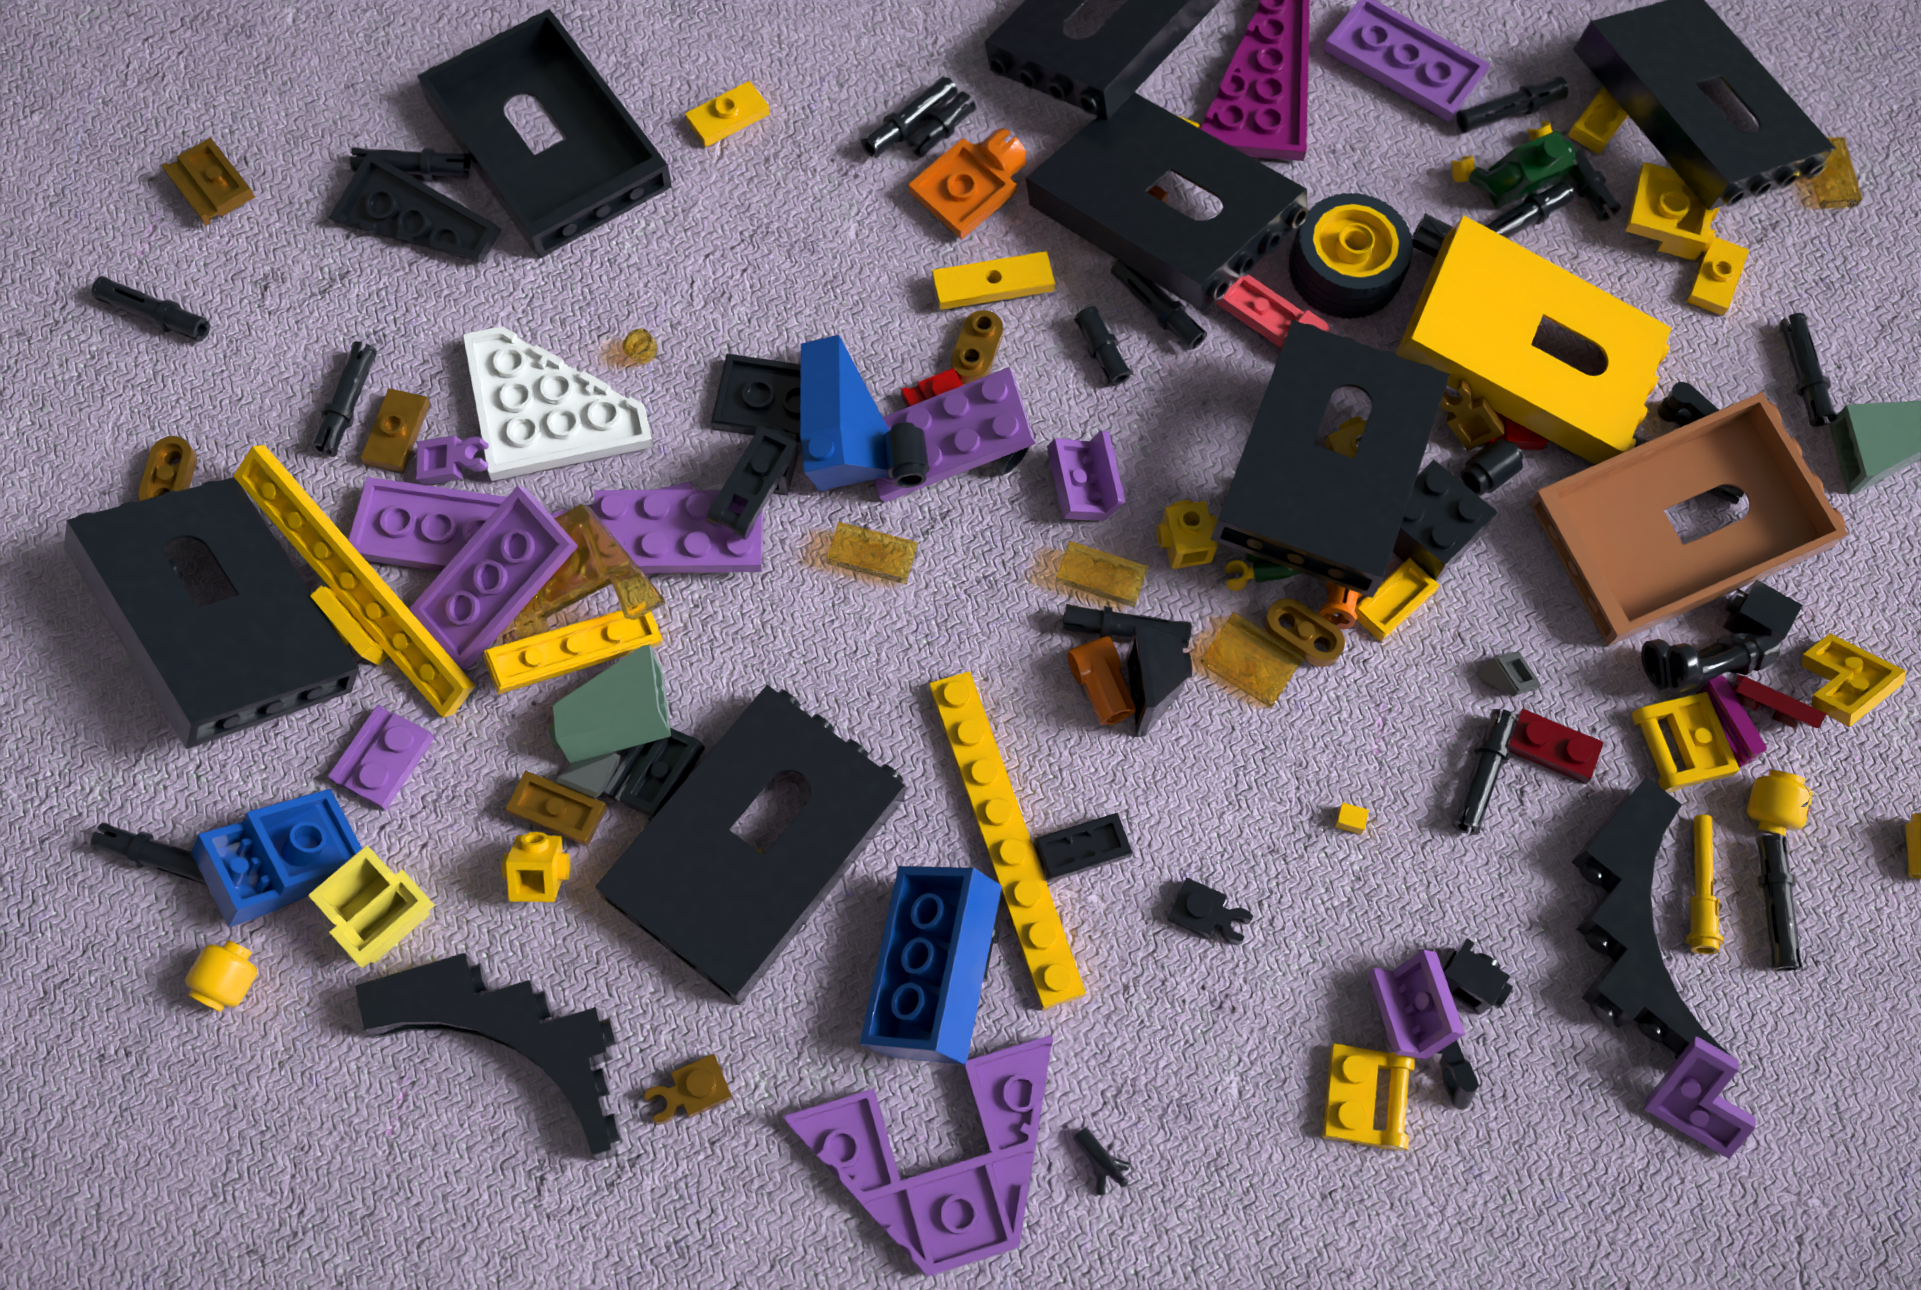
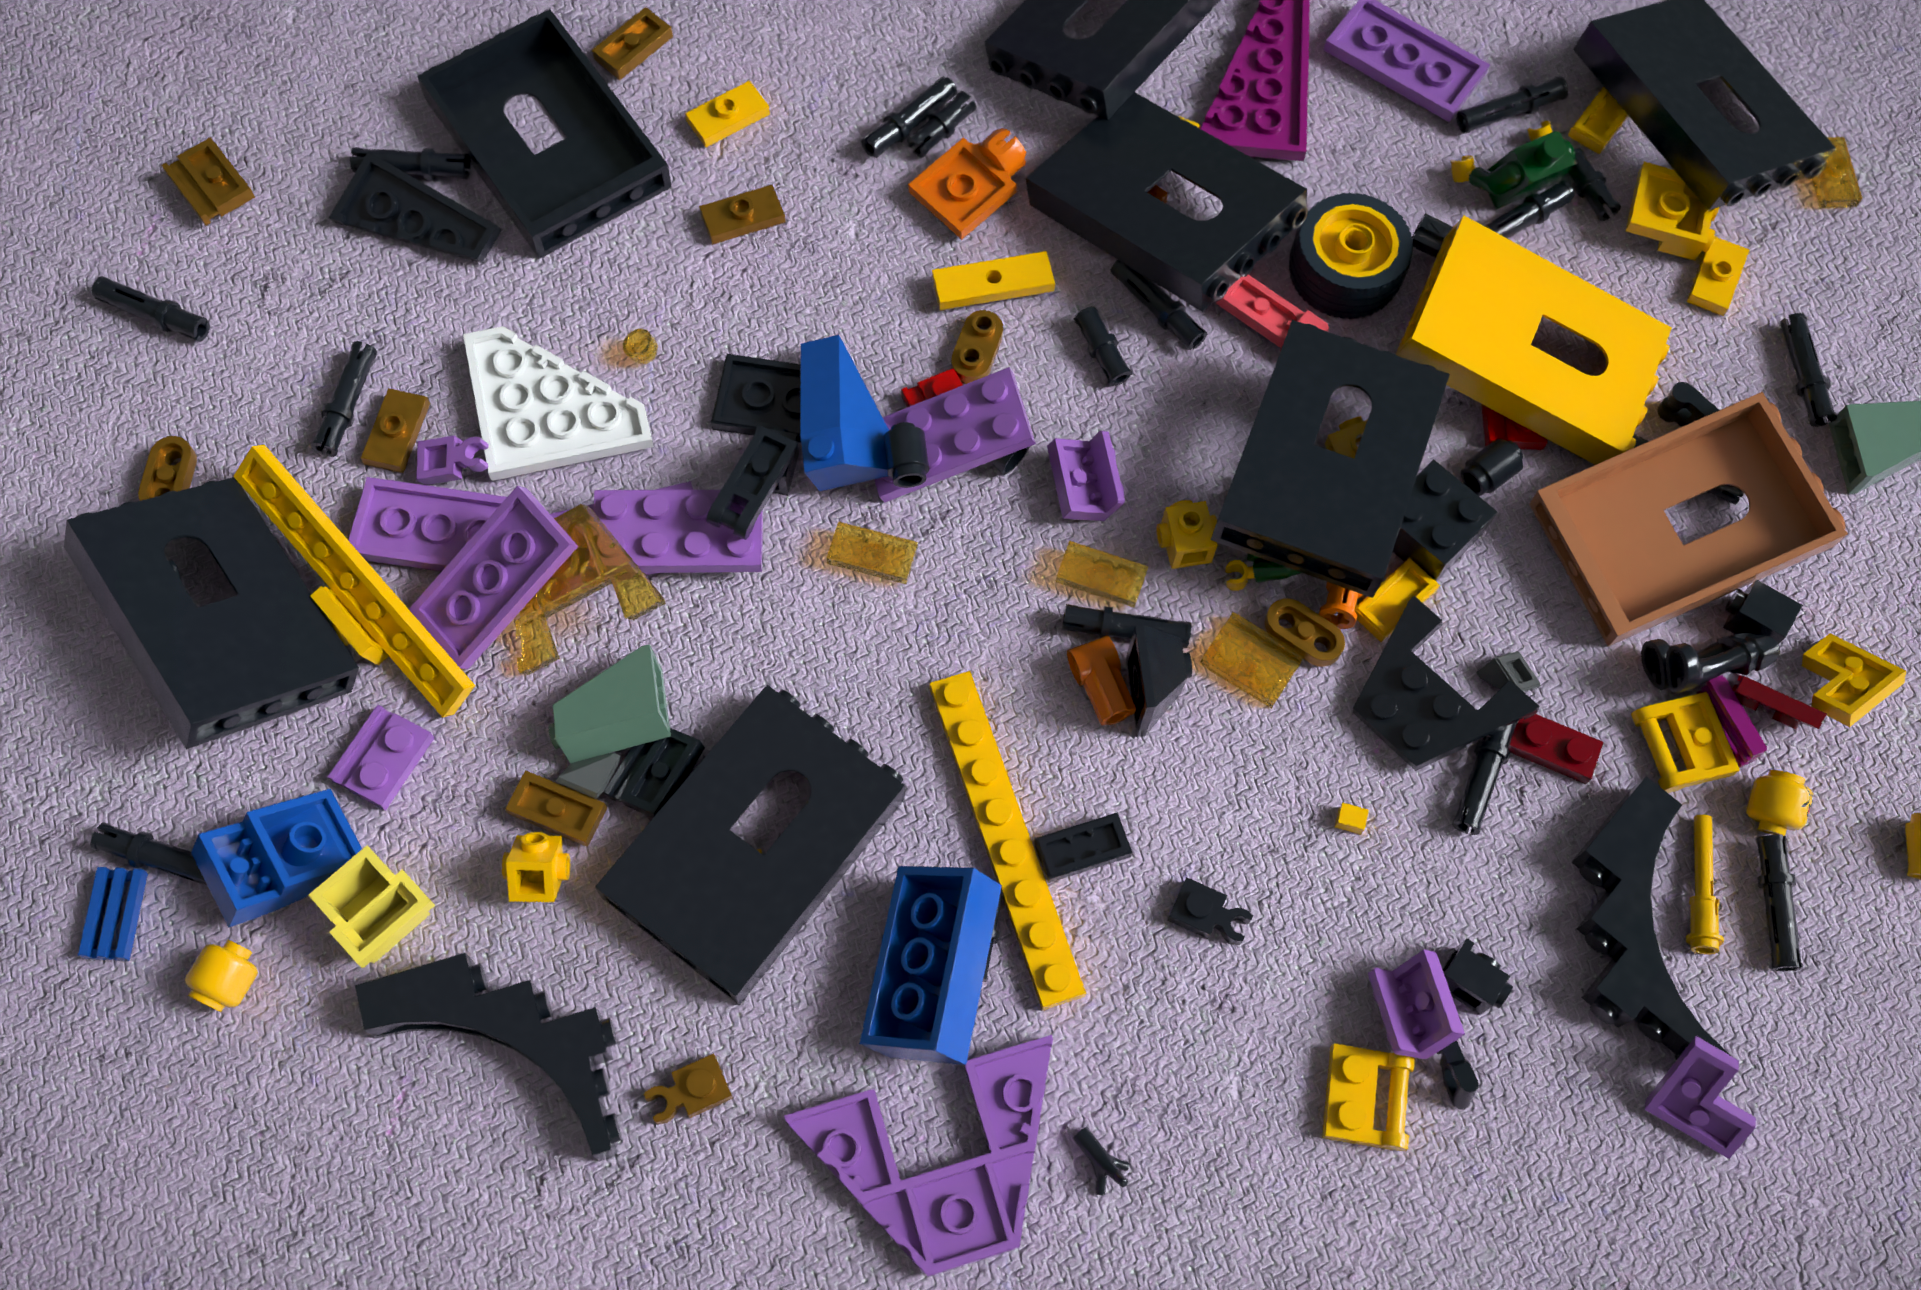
yellow tile [483,603,663,694] -> none
pearl gold plate [1440,379,1504,451] -> none
none -> blue tile [78,867,148,961]
none -> pearl gold plate [592,7,673,80]
none -> pearl gold plate [699,184,786,245]
none -> black wing [1353,596,1540,771]

